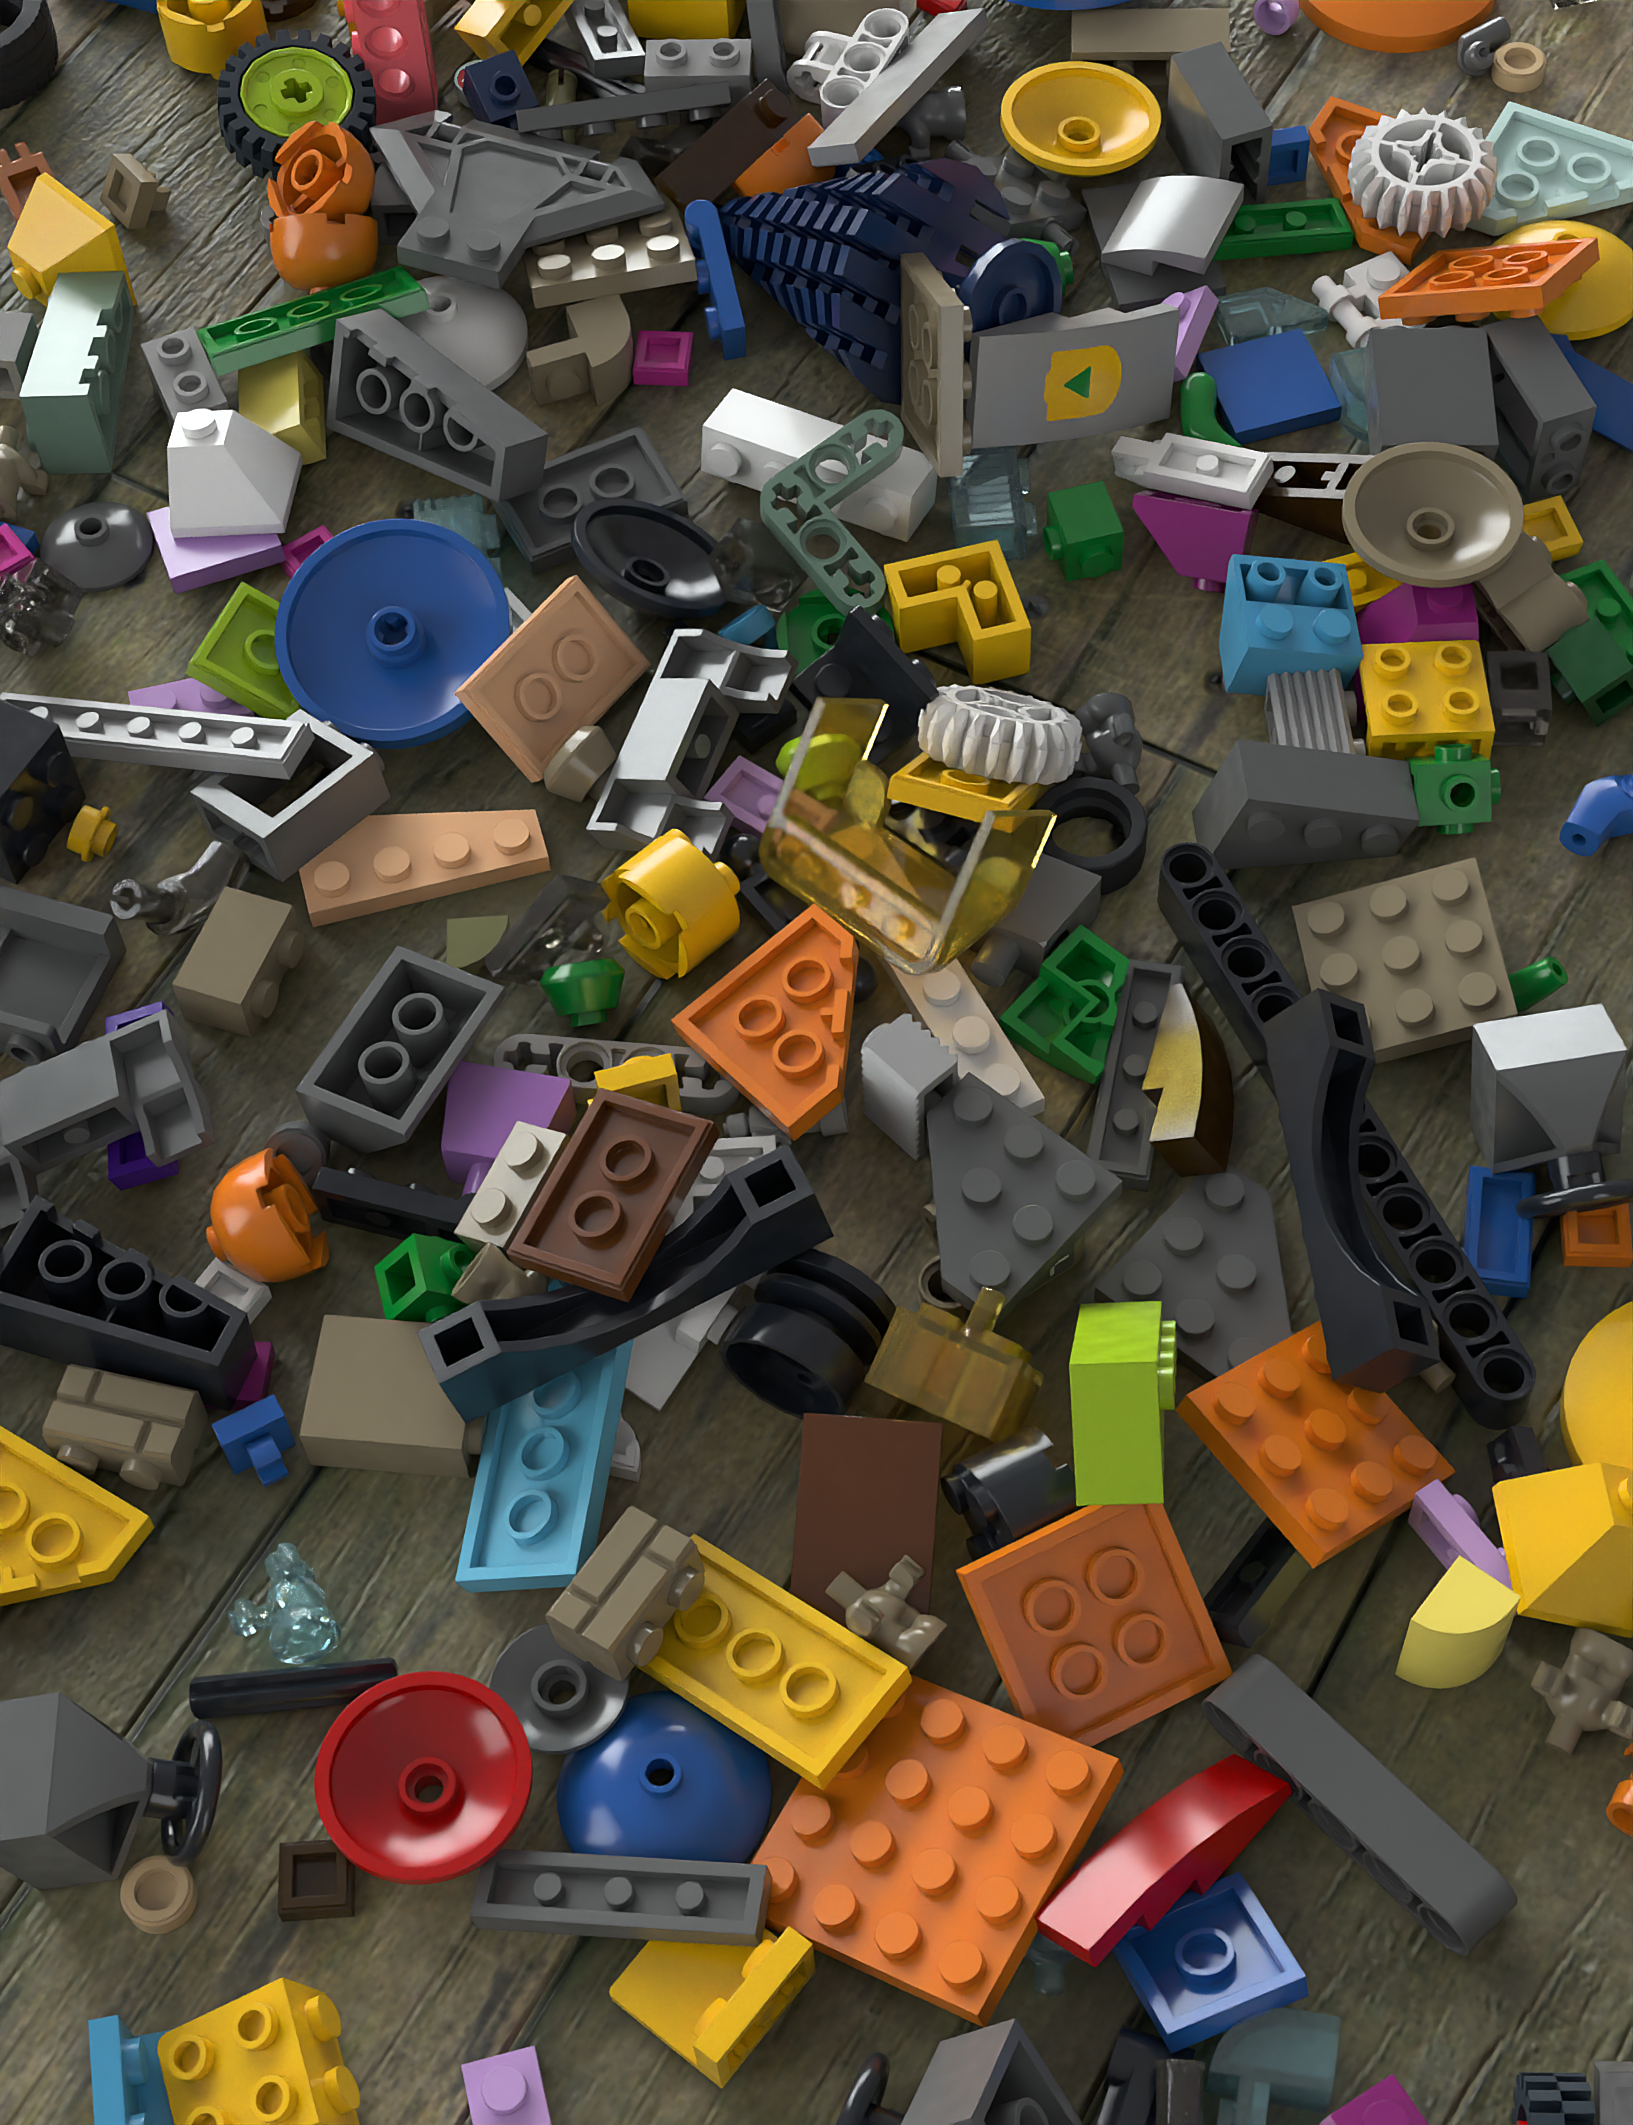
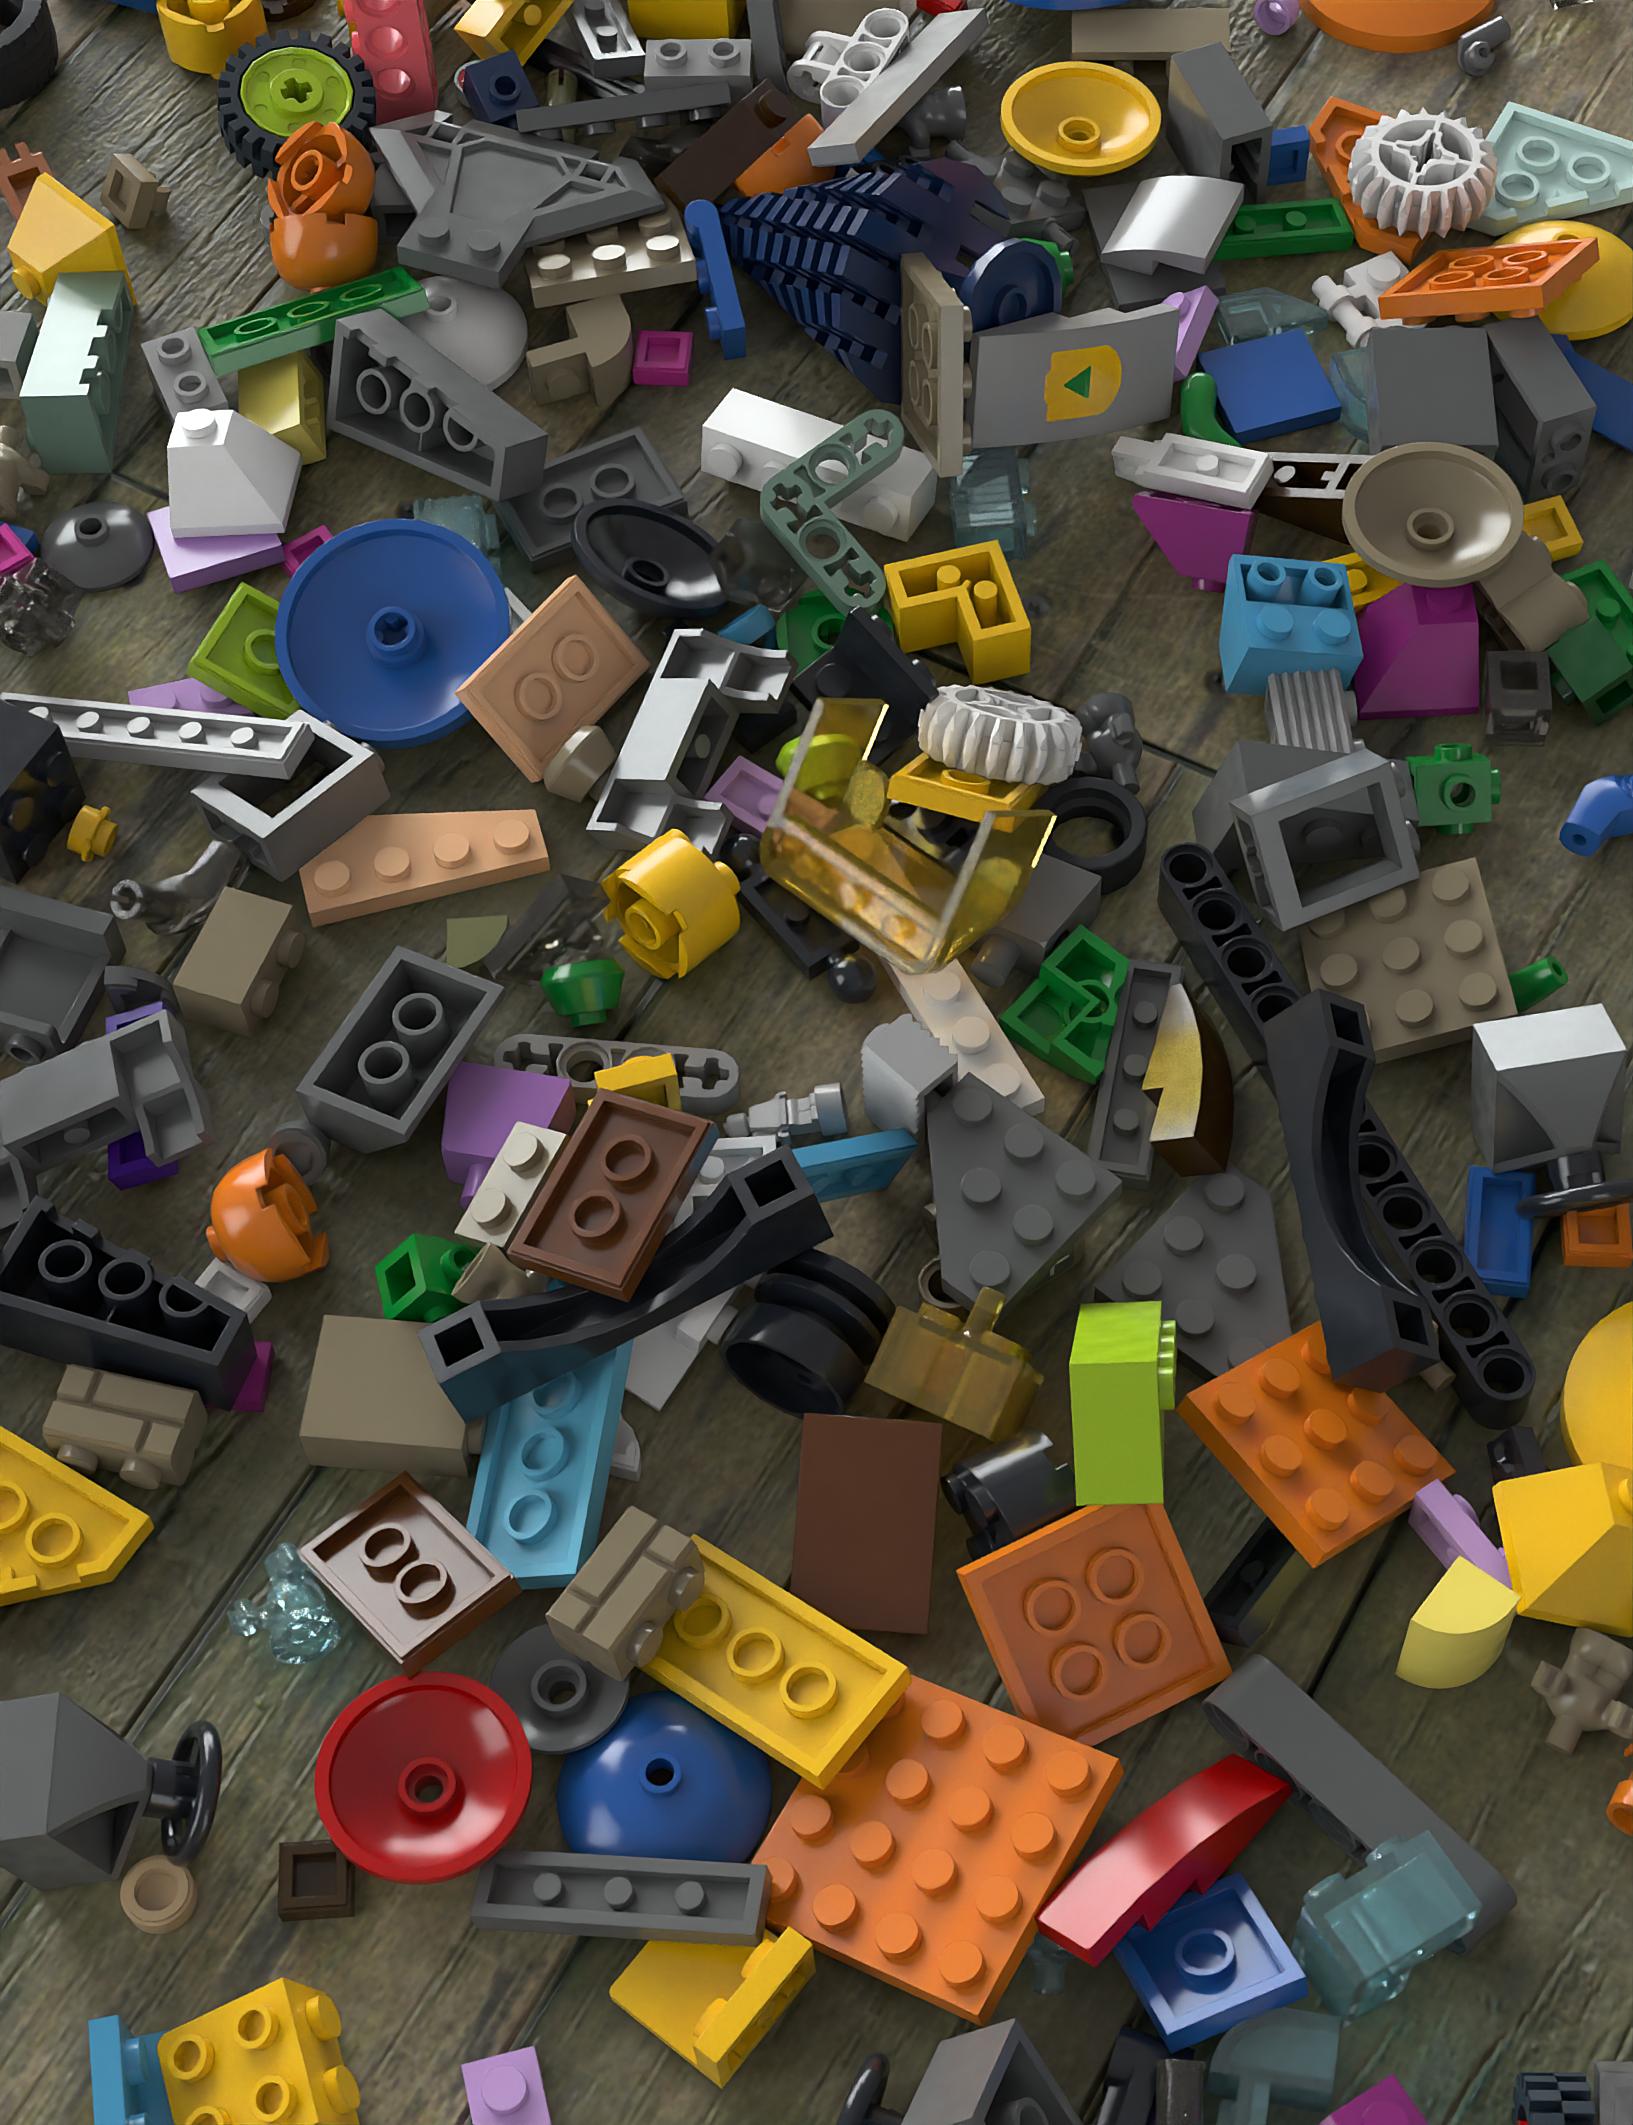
black axle [189,1657,399,1719] -> none
blue tile [211,1394,296,1488] -> none
black plate [312,1166,476,1245] -> none
orange plate [671,903,859,1141] -> none
dark tan piece [825,1555,948,1673] -> none
green brick [1043,480,1124,582] -> none
yellow bracket [1359,640,1495,761] -> none
tan tile [1491,42,1546,93] -> none
none -> dark grey tile [104,966,180,1015]
none -> tile [295,1470,522,1679]
none -> dark azure tile [792,1127,918,1203]
none -> dark grey window [1229,748,1420,931]
none -> clear light blue brick [1291,1829,1483,2029]

